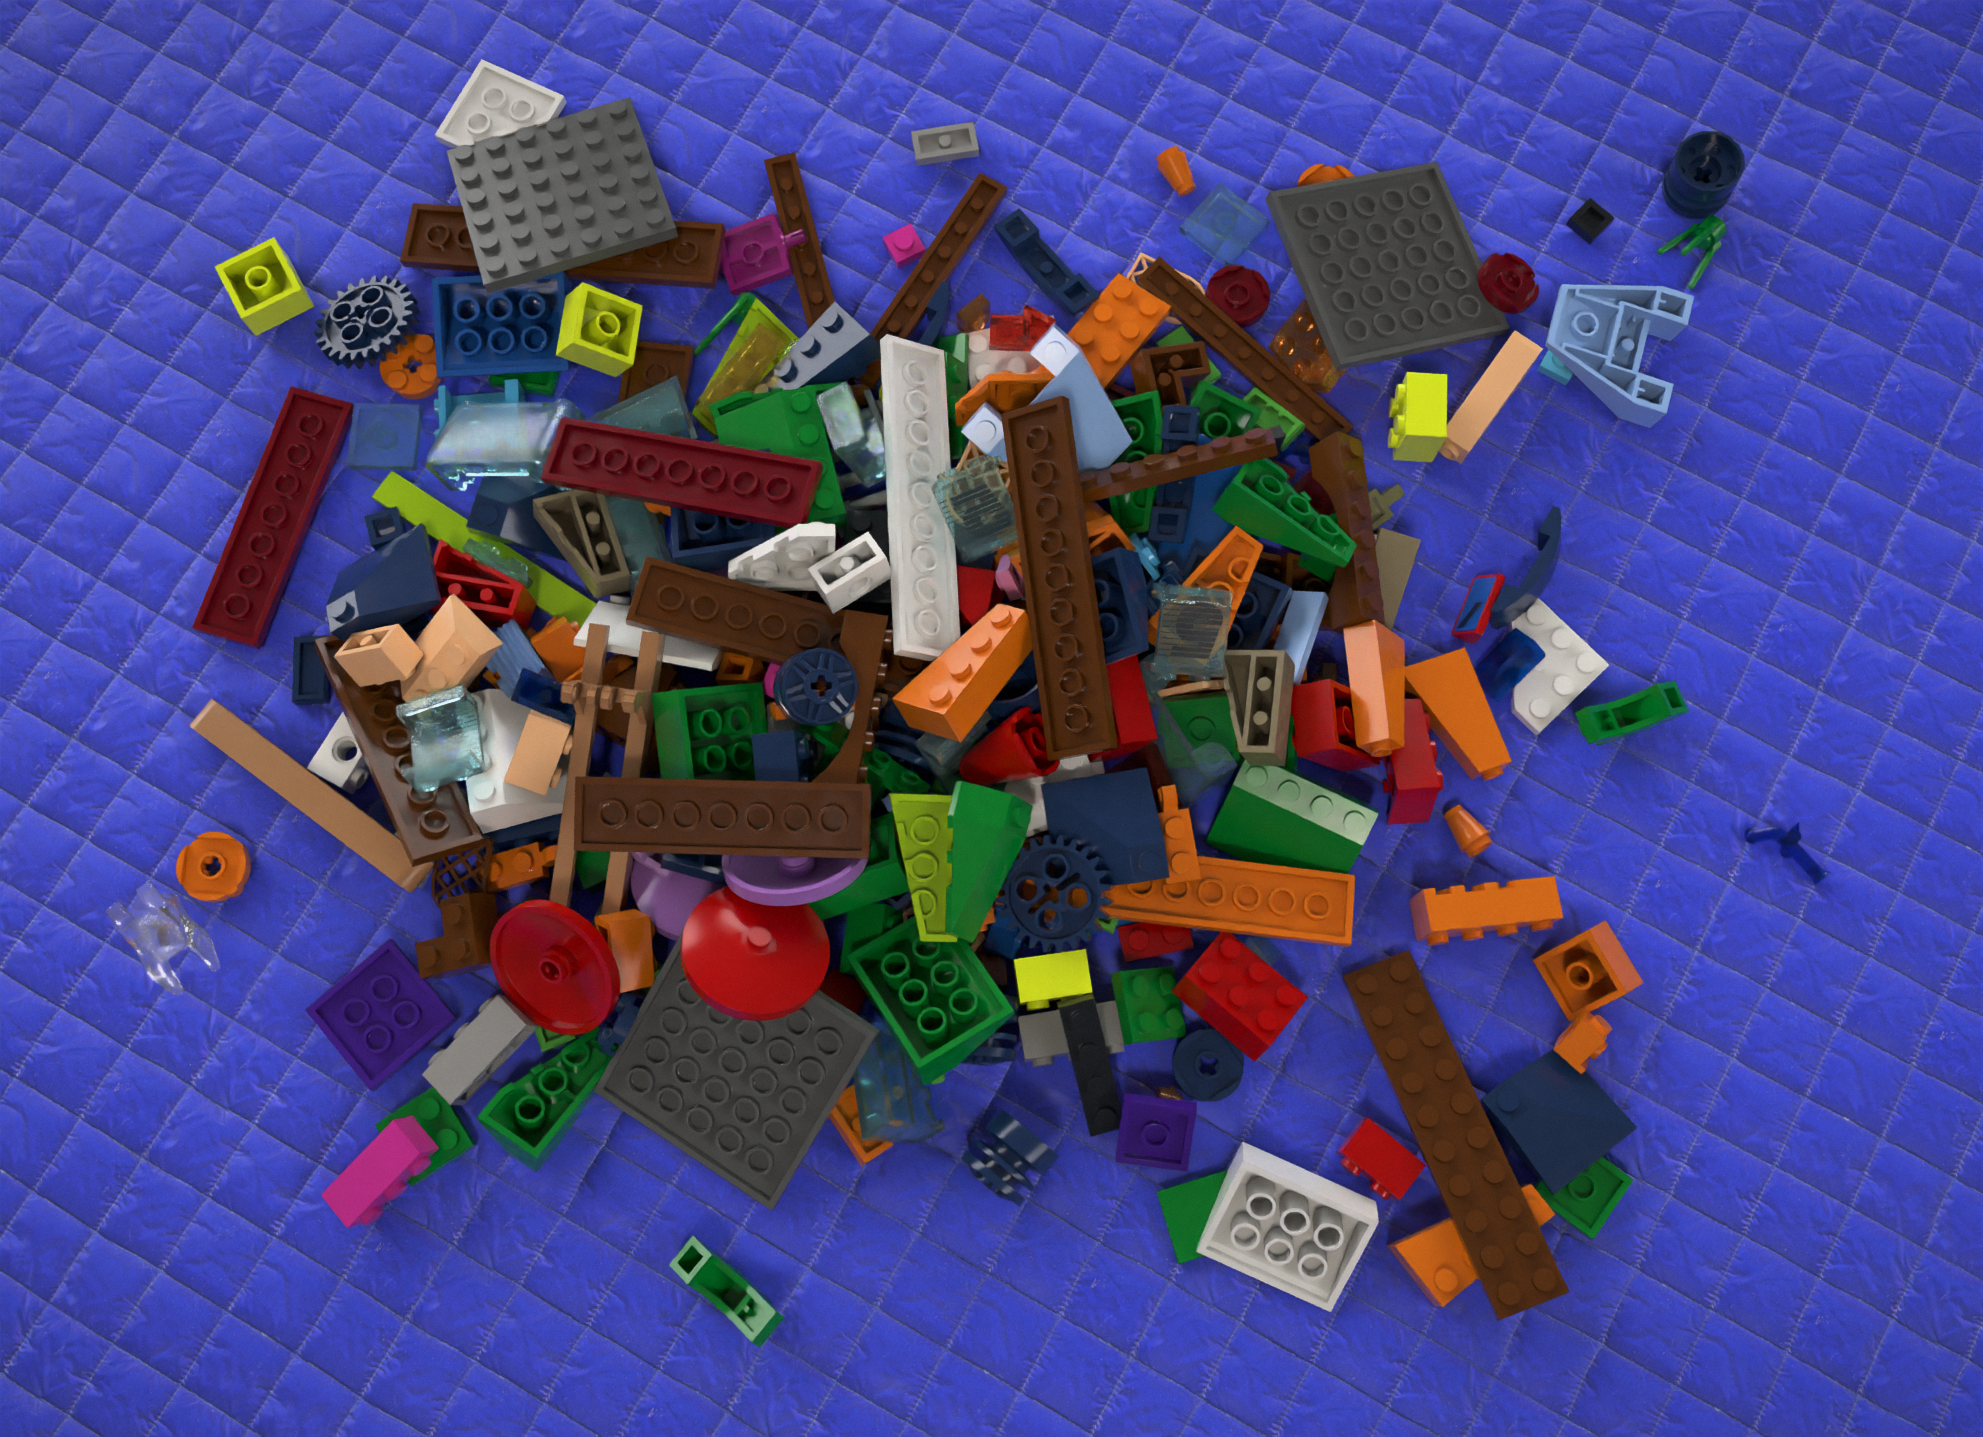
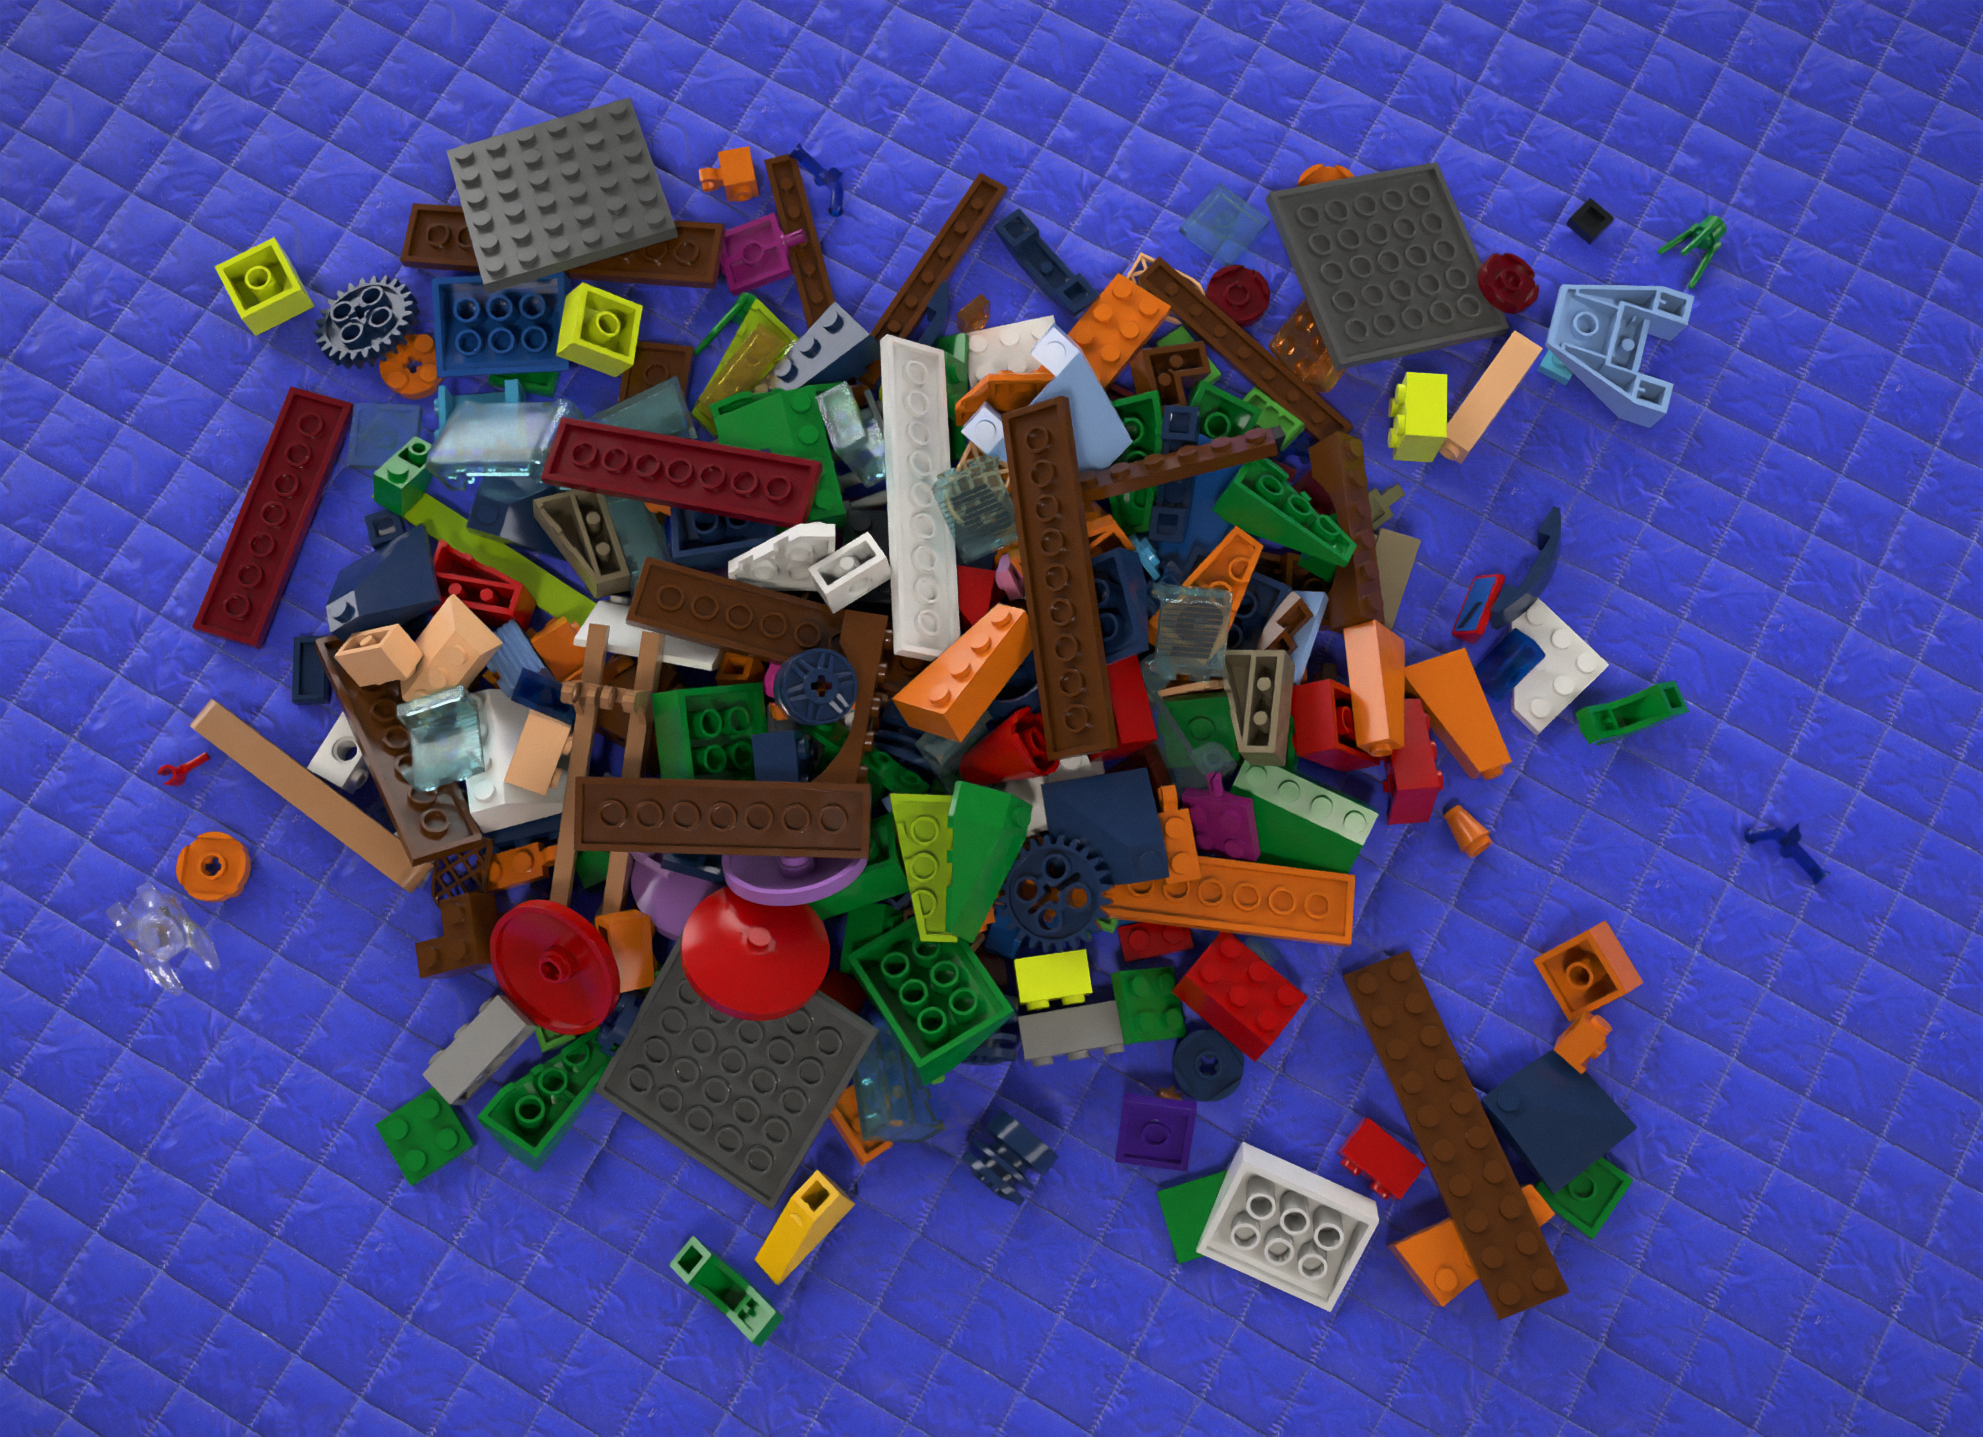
dark purple plate [305,939,459,1091] -> none
dark pink brick [321,1115,439,1228] -> none
white plate [435,59,567,148] -> none
clear light blue plate [462,538,533,590] -> none
dark pink plate [882,223,926,269] -> none
light grey plate [911,122,979,166] -> none
clear red slope [989,305,1056,352] -> none
black plate [1057,993,1121,1137] -> none
orange cone [1156,146,1196,197] -> none
orange wedge [1409,876,1563,946] -> none
dark blue wheel [1662,131,1745,219] -> none
none -> red hand [158,752,210,787]
none -> green slope [373,436,443,517]
none -> orange brick [698,146,759,202]
none -> yellow slope [754,1170,855,1286]
none -> clear blue piece [789,142,844,217]
none -> magenta plate [1181,772,1261,862]
none -> reddish brown slope [1256,591,1314,656]

